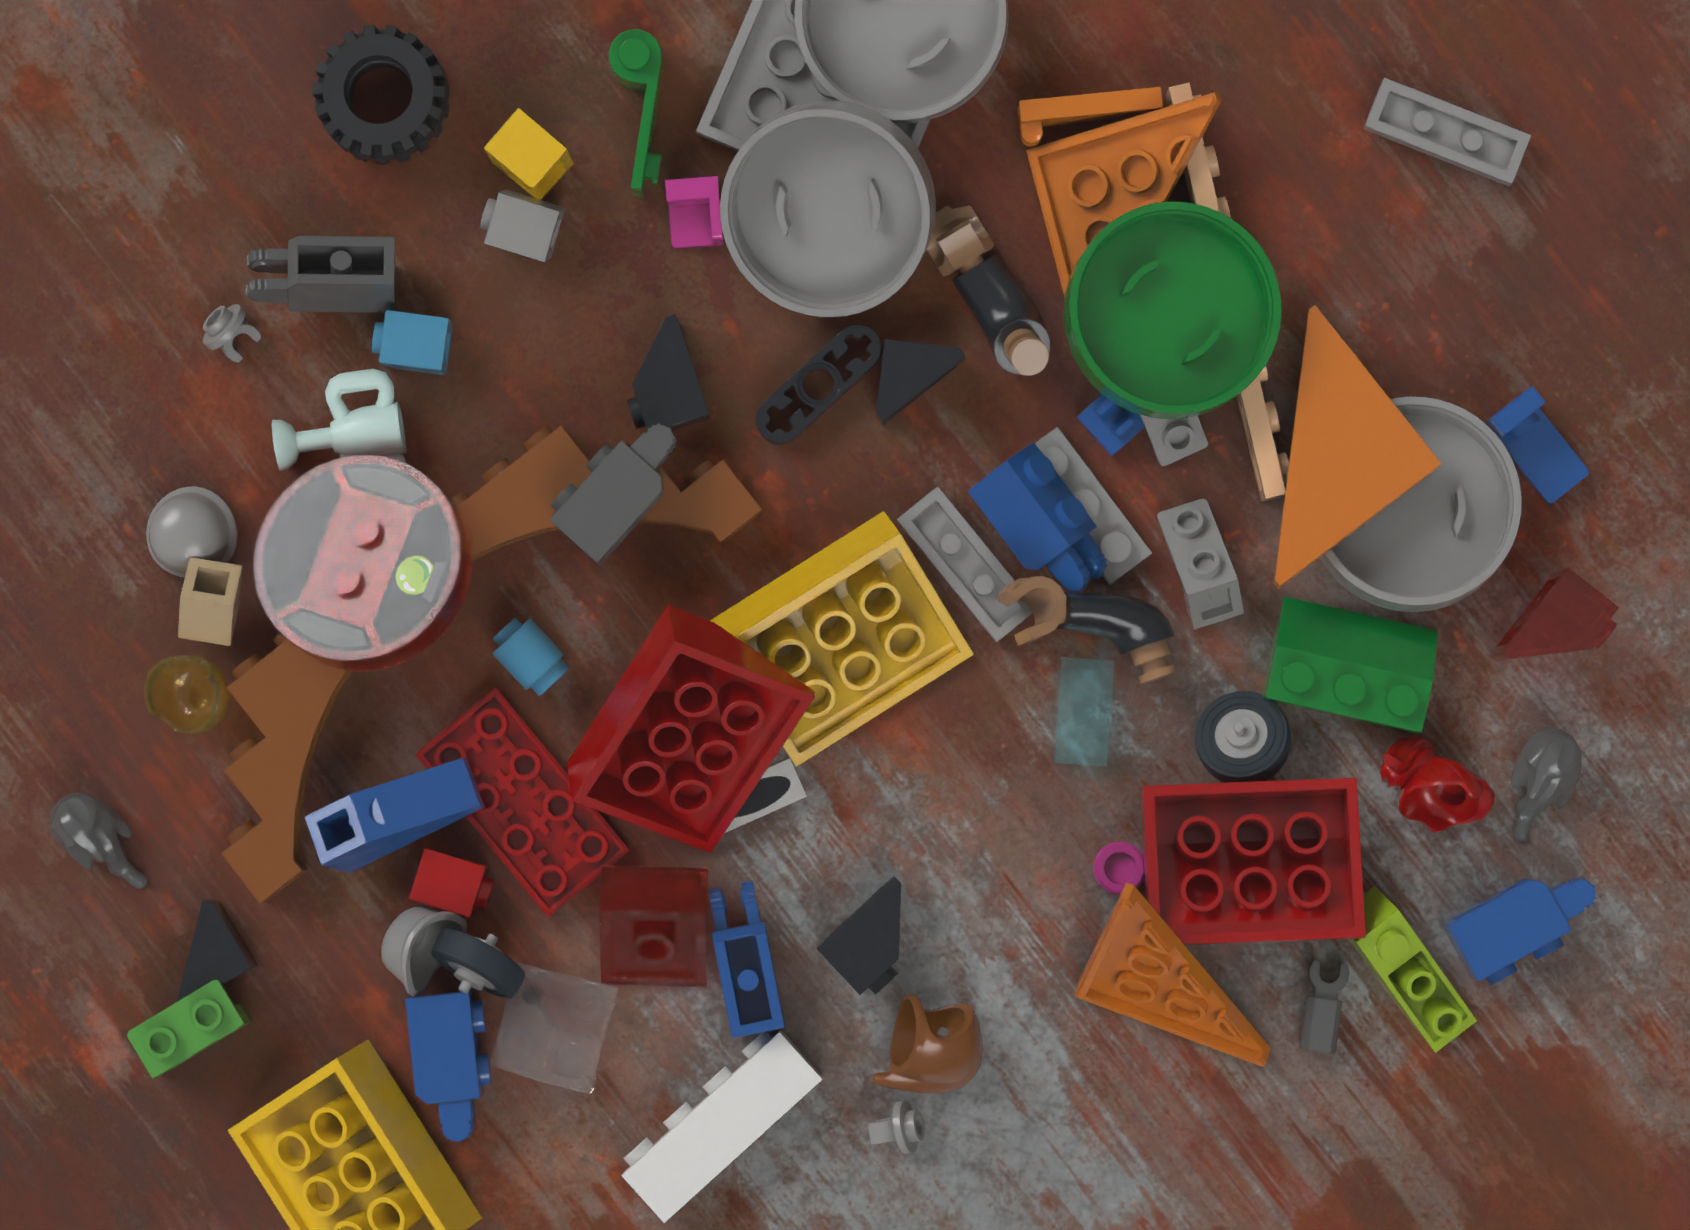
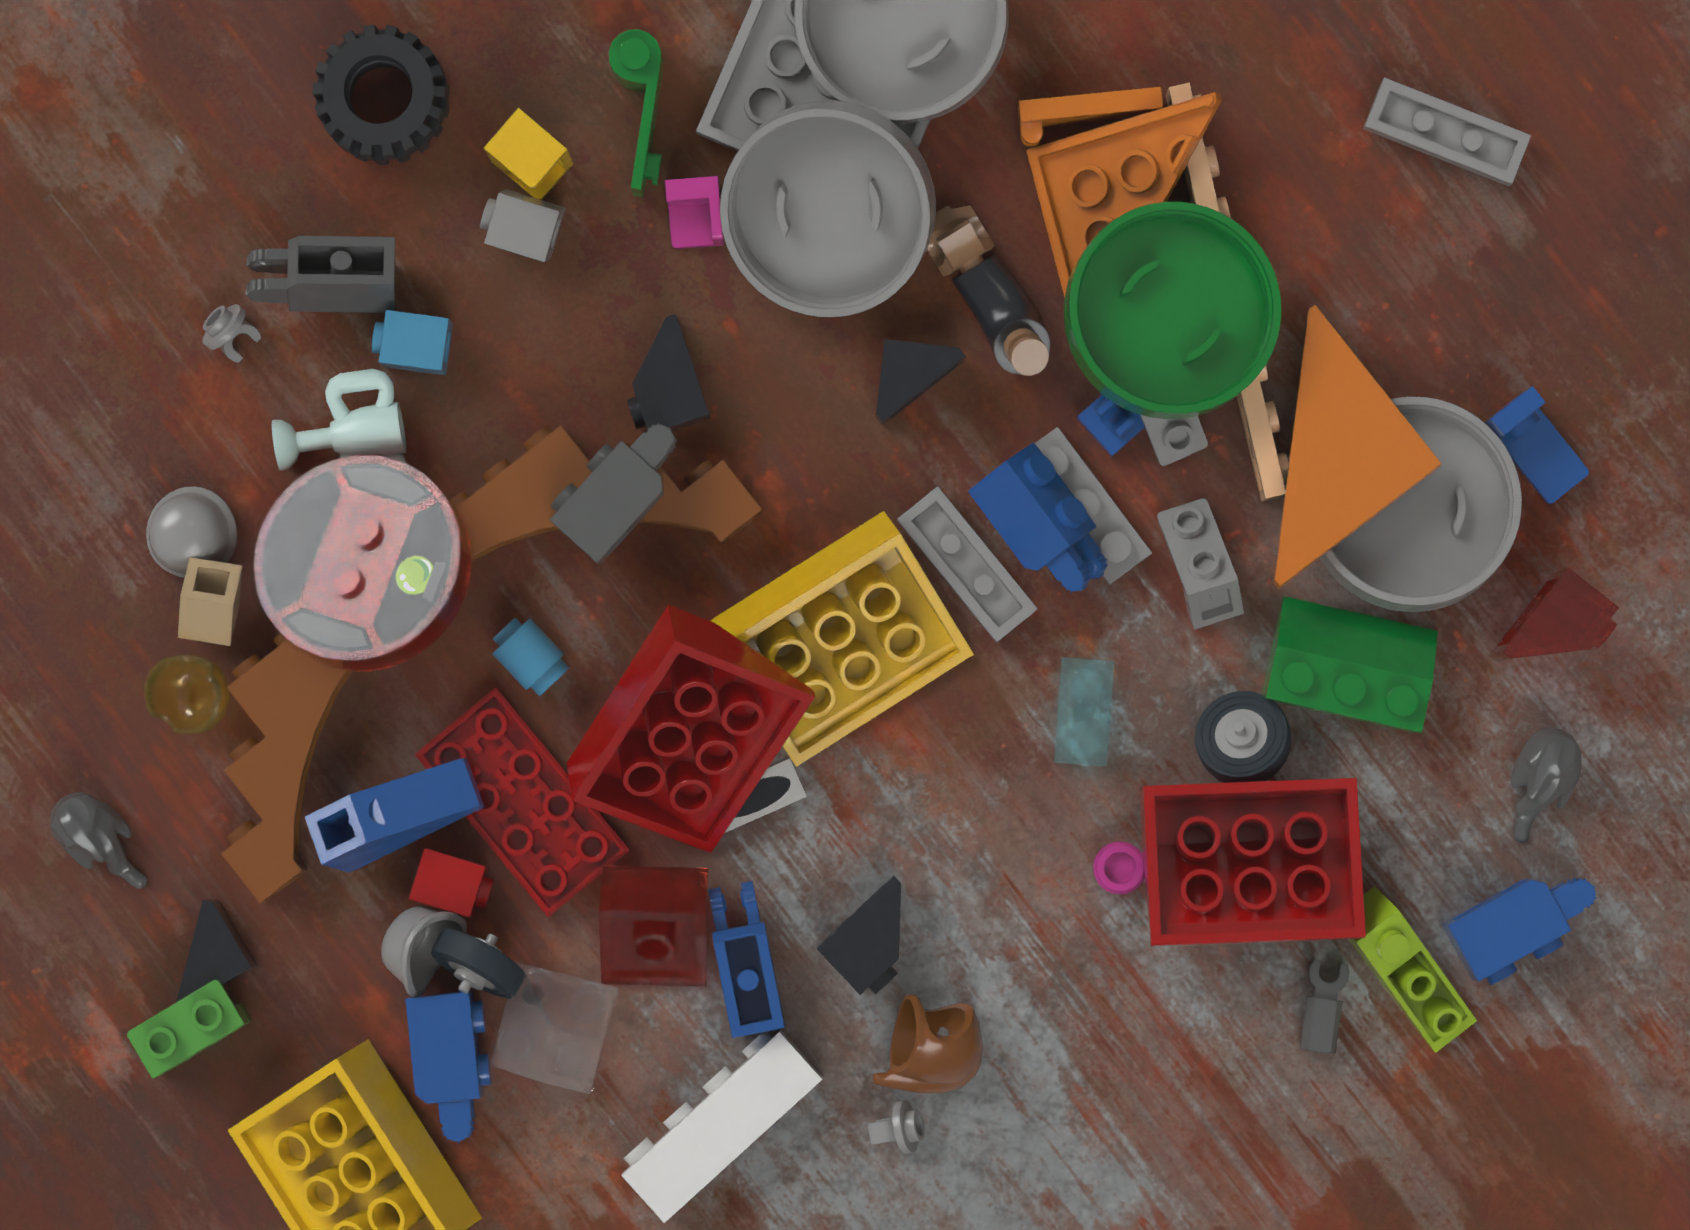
black beam [756,325,881,445] -> none
piece [996,576,1177,684] -> none
orange tile [1074,882,1271,1067] -> none
red hair [1380,735,1495,833] -> none

